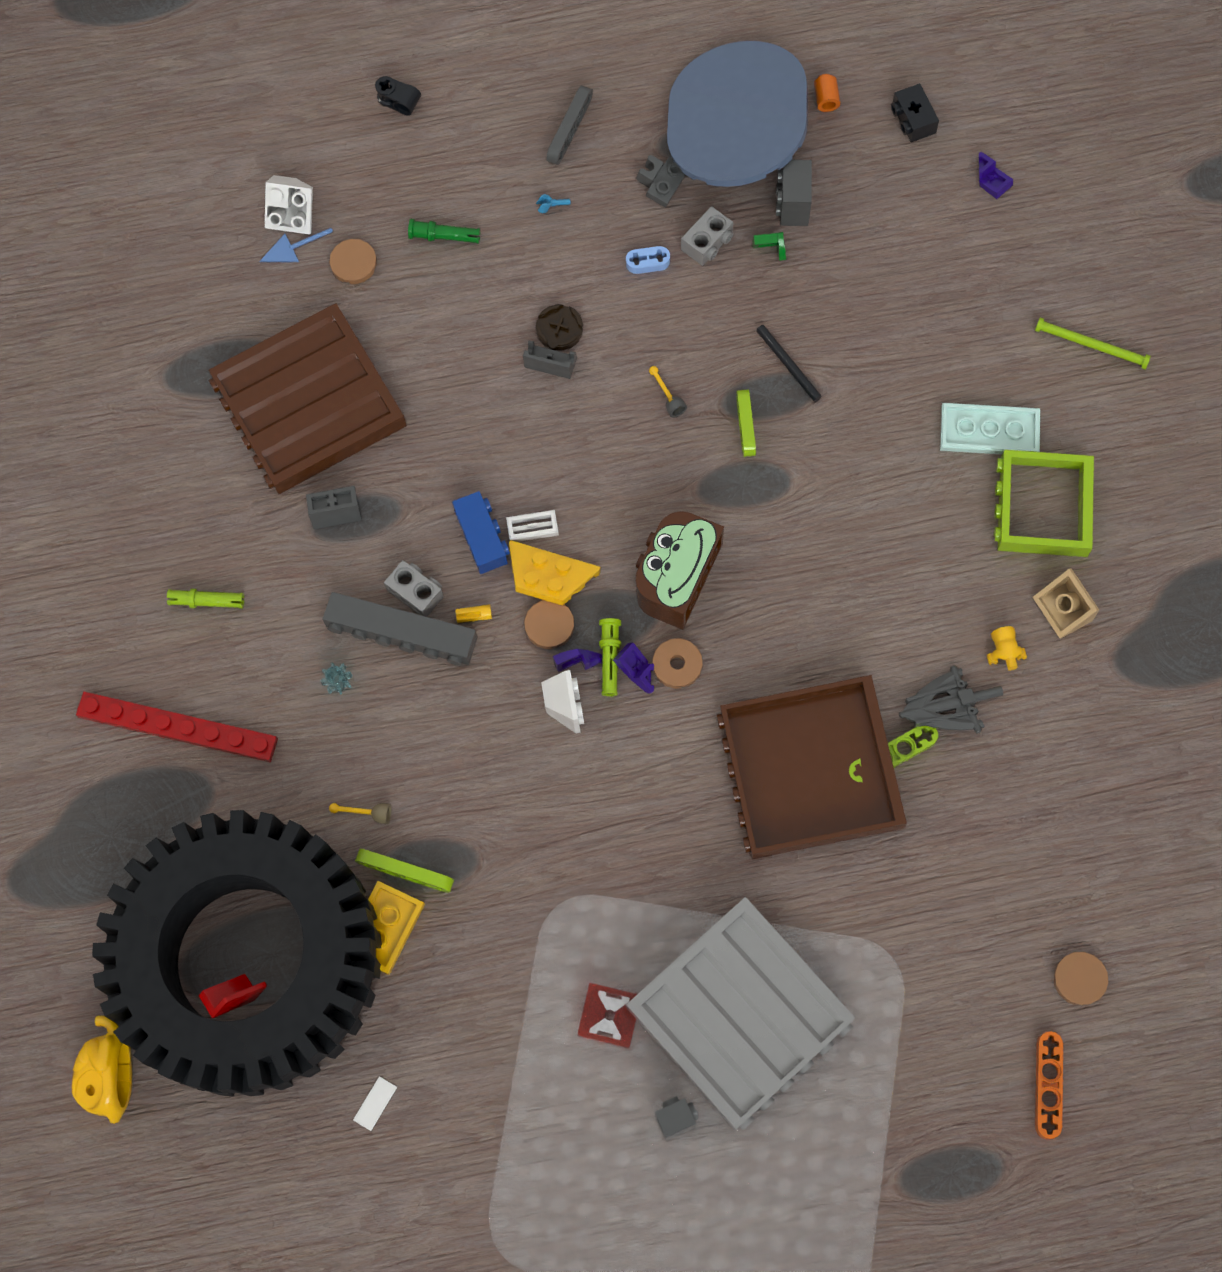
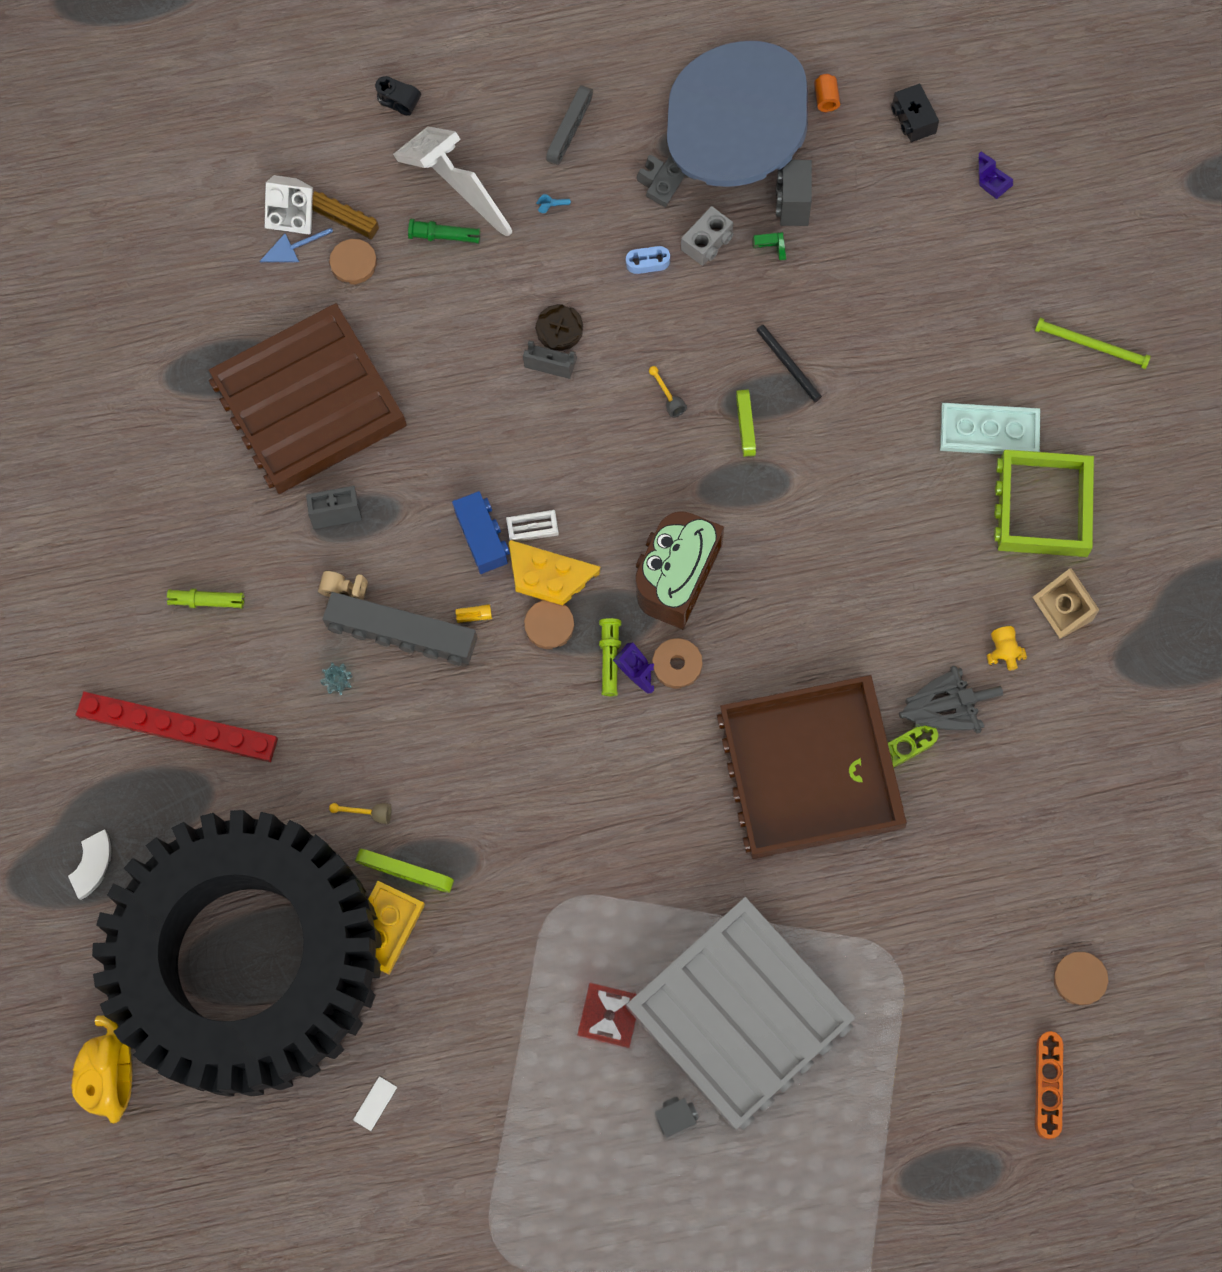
red panel [198,974,267,1018] -> none
light grey brick [384,560,444,617] -> none
white slope [541,670,584,733] -> none
dark purple slope [553,649,603,672] -> none
none -> white tile [68,829,111,900]
none -> pearl gold piece [312,191,379,240]
none -> tan leg [318,571,368,600]
none -> white piece [393,126,512,236]

